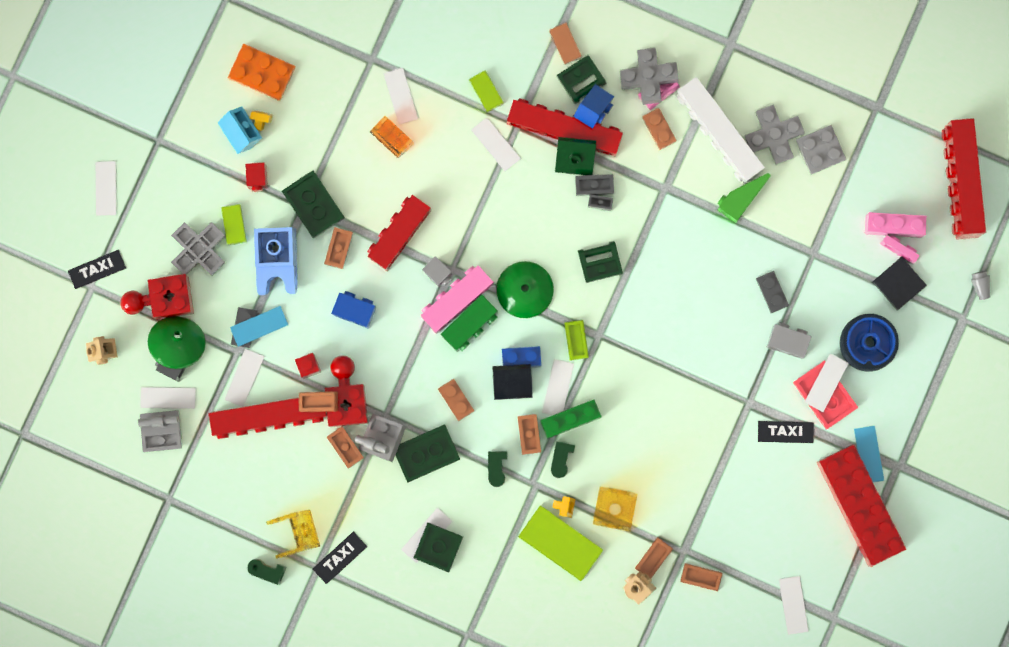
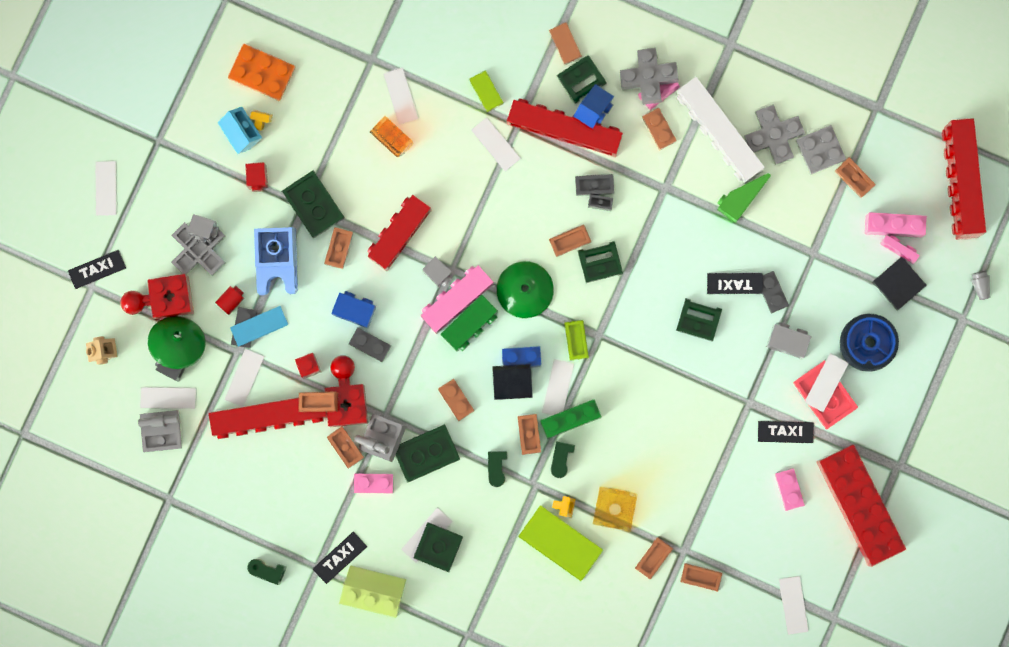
lime tile [221,204,247,245] -> none
clear yellow hose [266,509,321,559] -> none
dark green plate [555,137,596,176] -> none
tan brick [623,571,657,605] -> none
medium azure sticker [854,426,884,482] -> none
none -> light grey brick [187,214,219,243]
none -> red brick [215,286,244,315]
none -> yellowish green slope [339,565,406,618]
none -> dark grey plate [349,327,391,362]
none -> bright pink plate [354,474,393,494]
none -> nougat tile [549,225,591,257]
none -> dark green plate [676,298,722,342]
none -> black sticker [707,273,763,294]
none -> bright pink plate [775,469,805,511]
none -> nougat plate [835,157,876,198]

